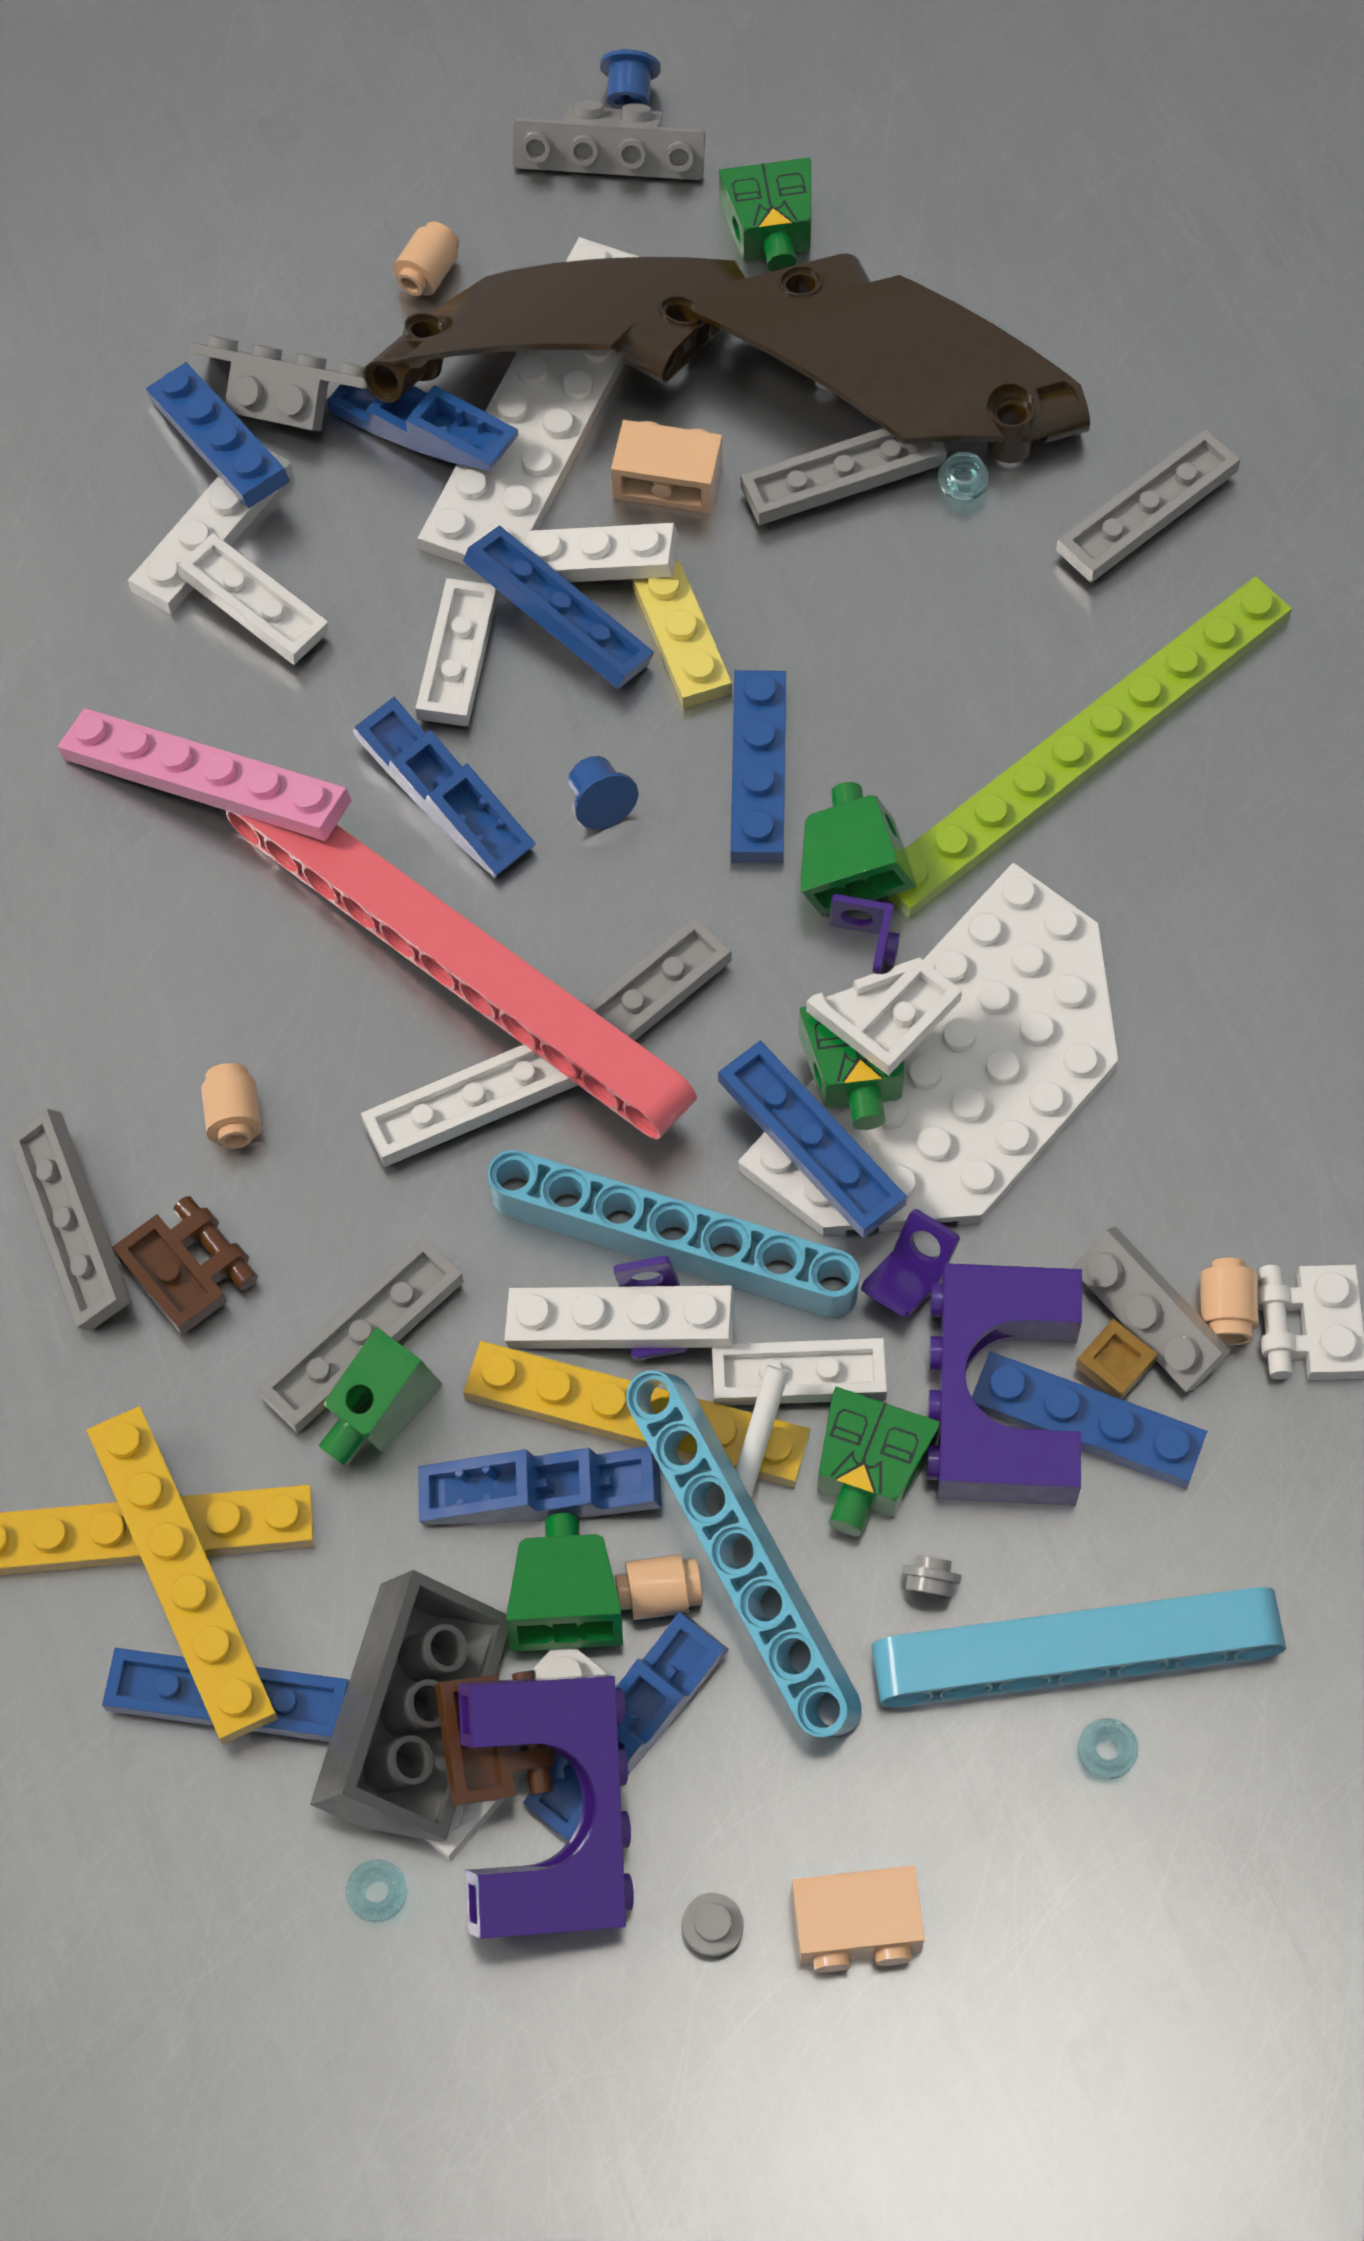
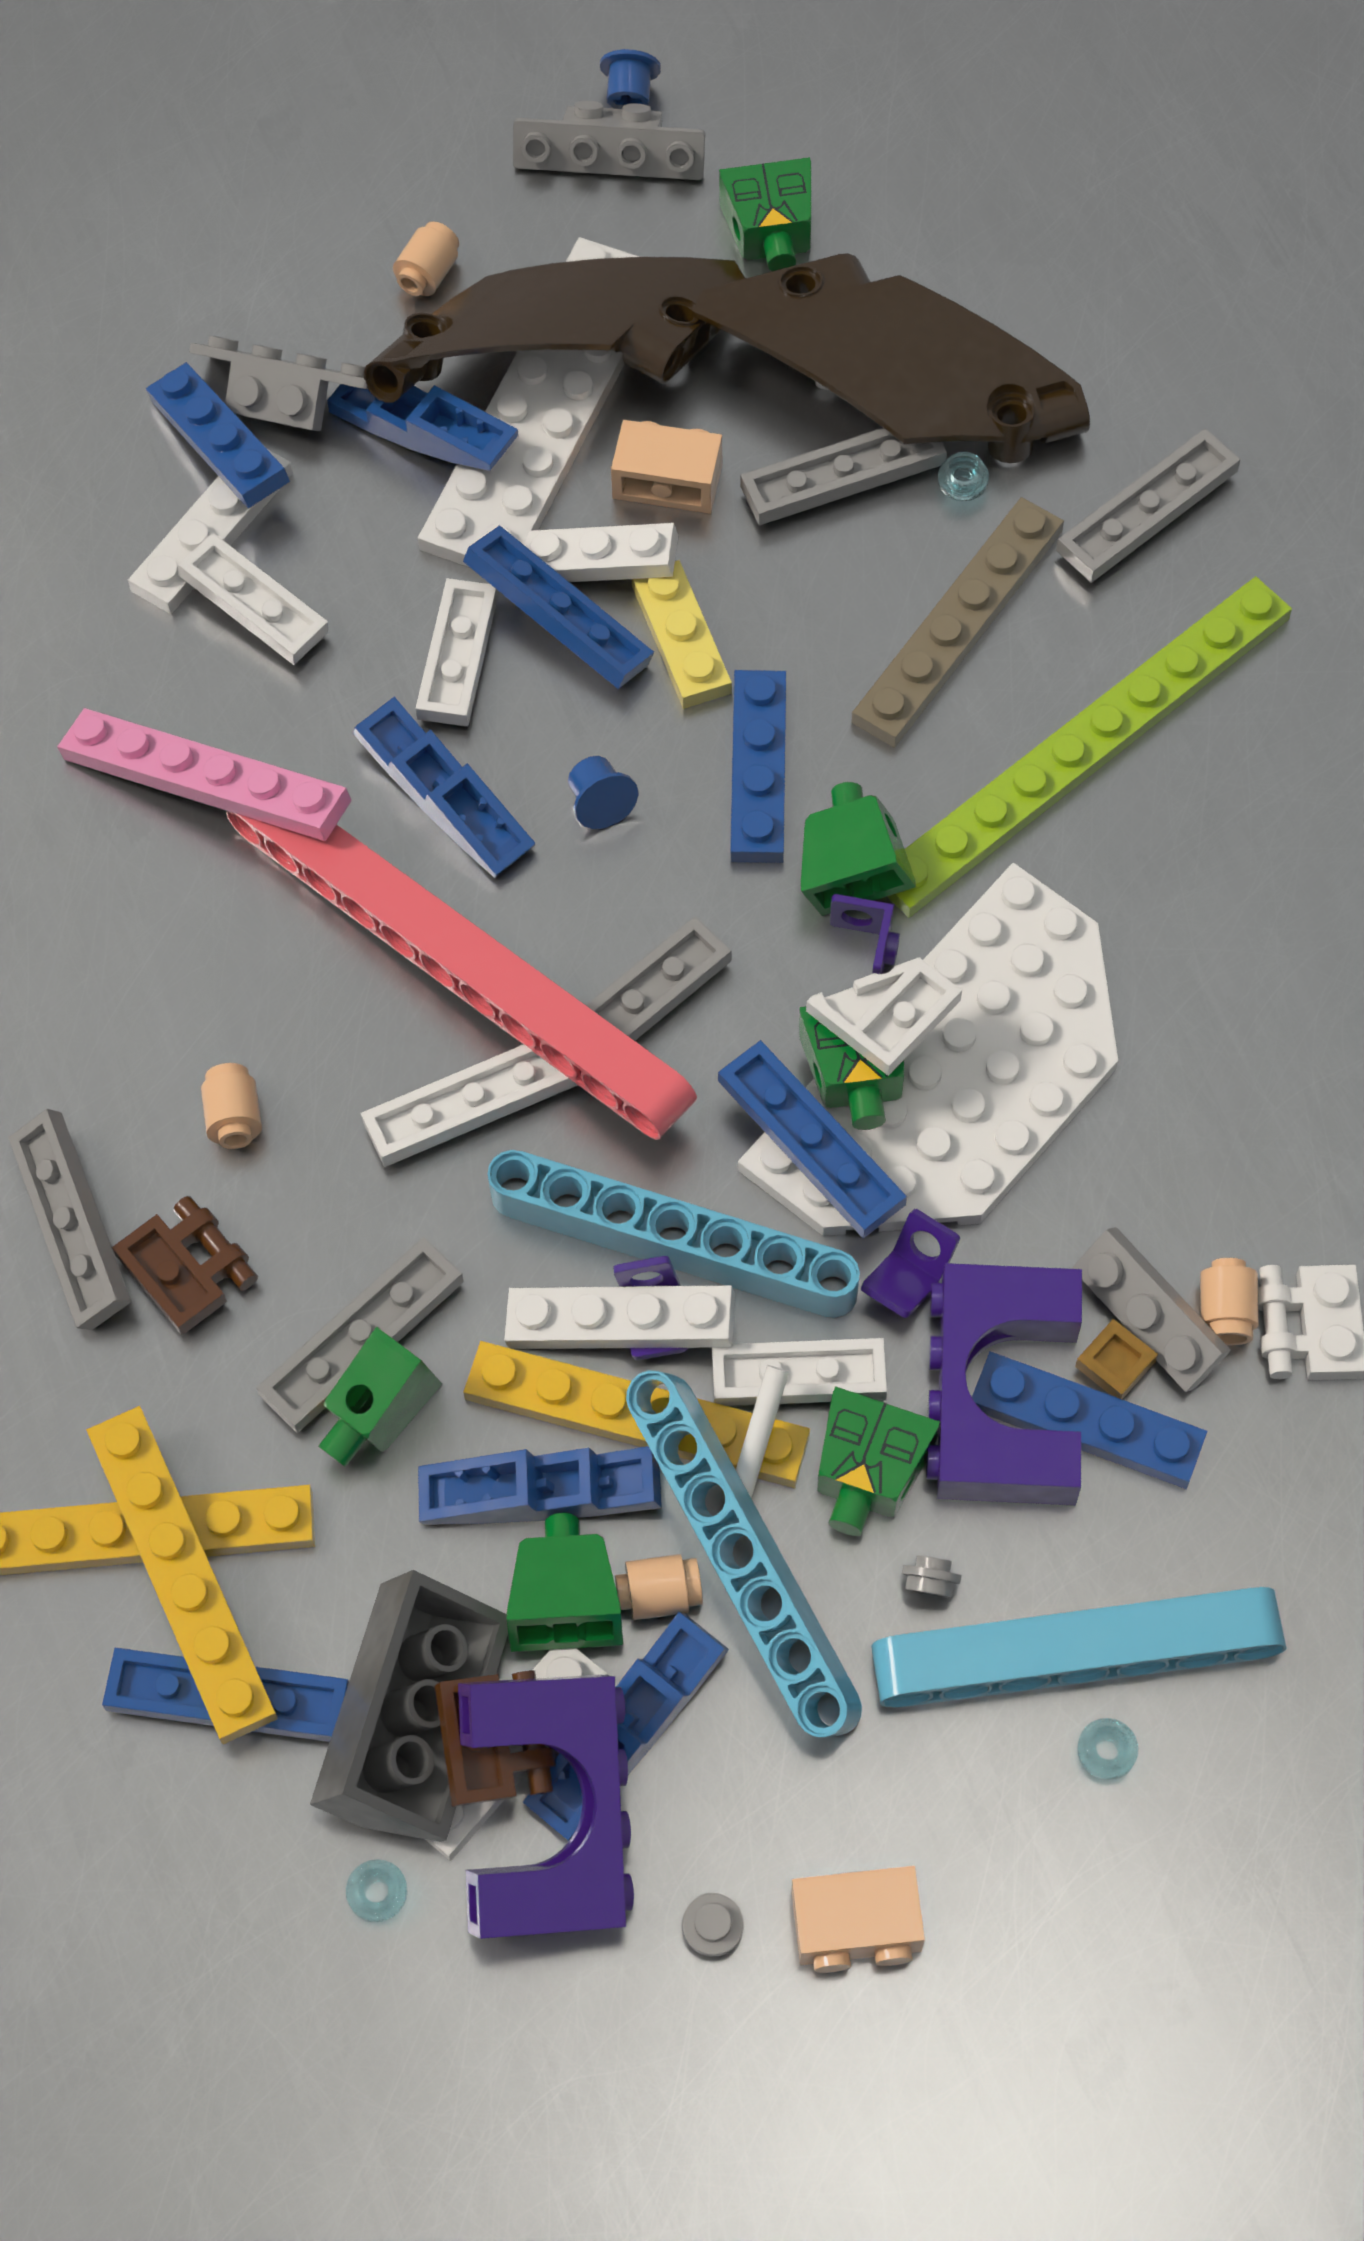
none -> dark tan plate [851,497,1064,748]

